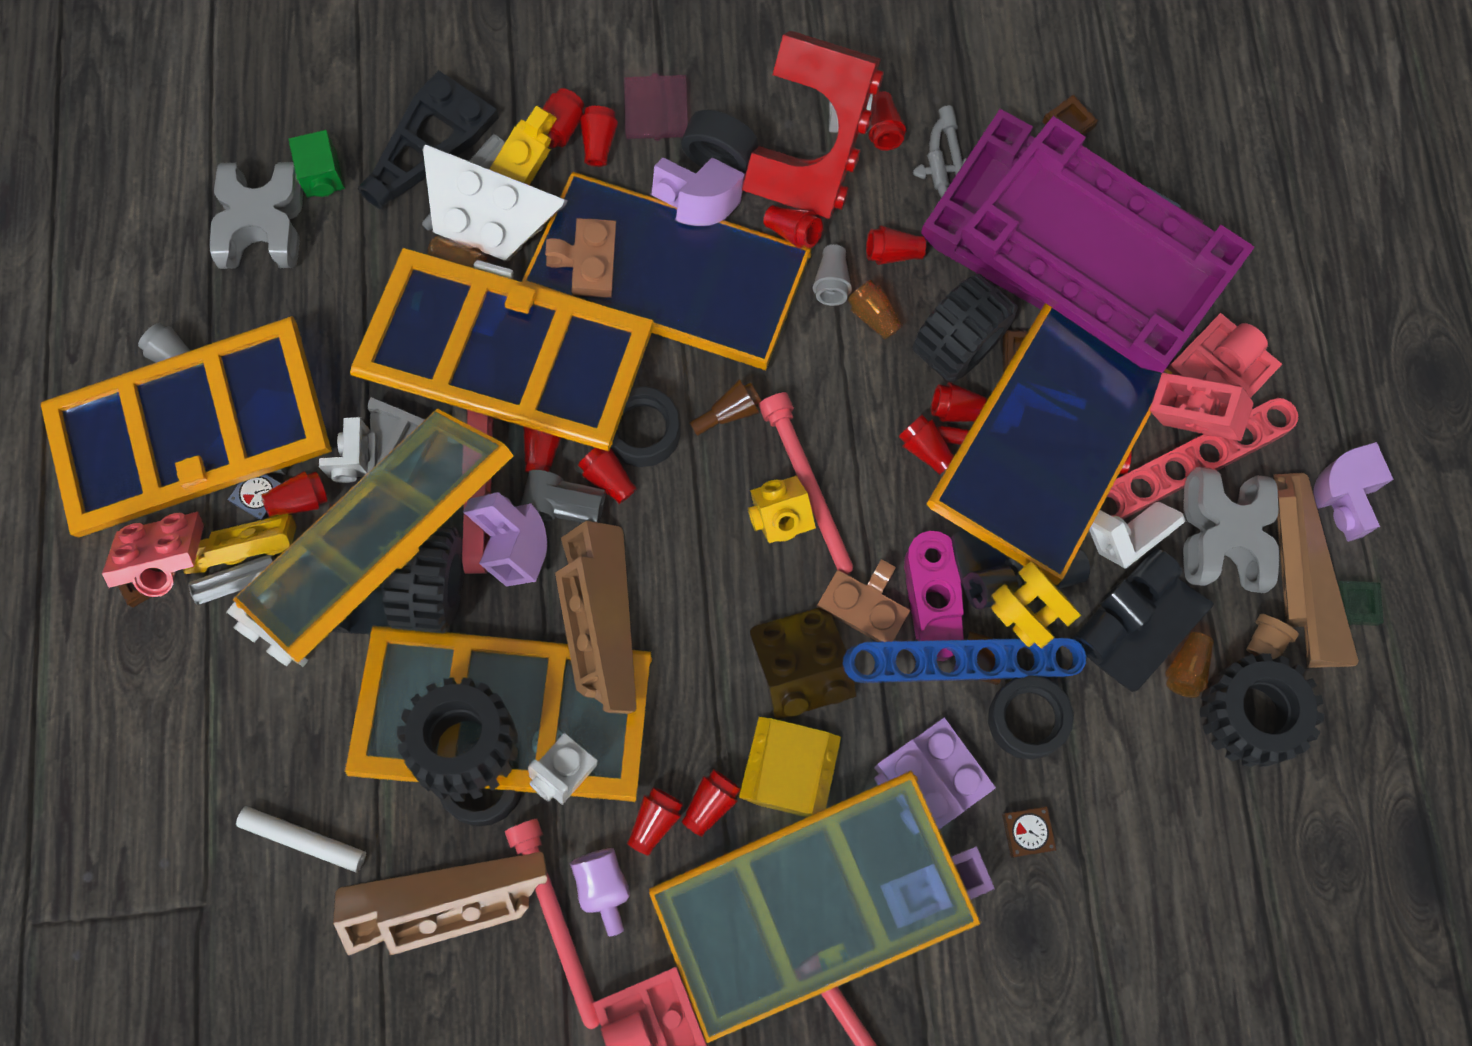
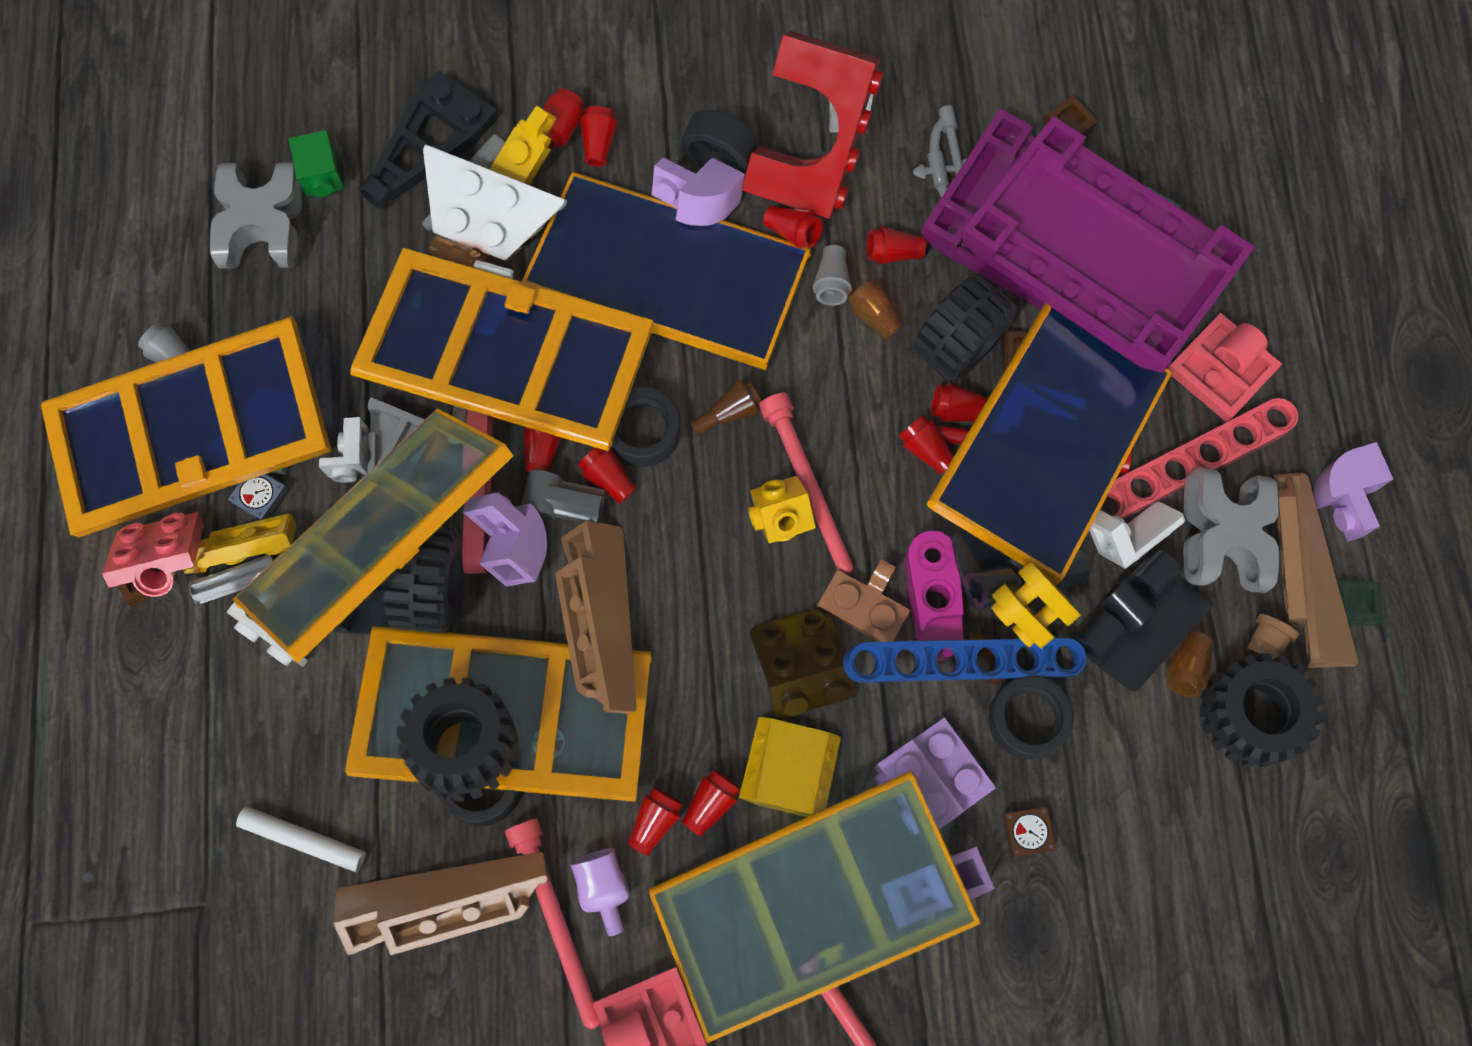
red cone [261,471,327,518] -> none
white bracket [528,733,598,805] -> none
nougat plate [545,218,616,298] -> none
clear pink piece [624,73,688,141] -> none
red cone [868,91,906,151] -> none
coral brick [1150,373,1254,441] -> none

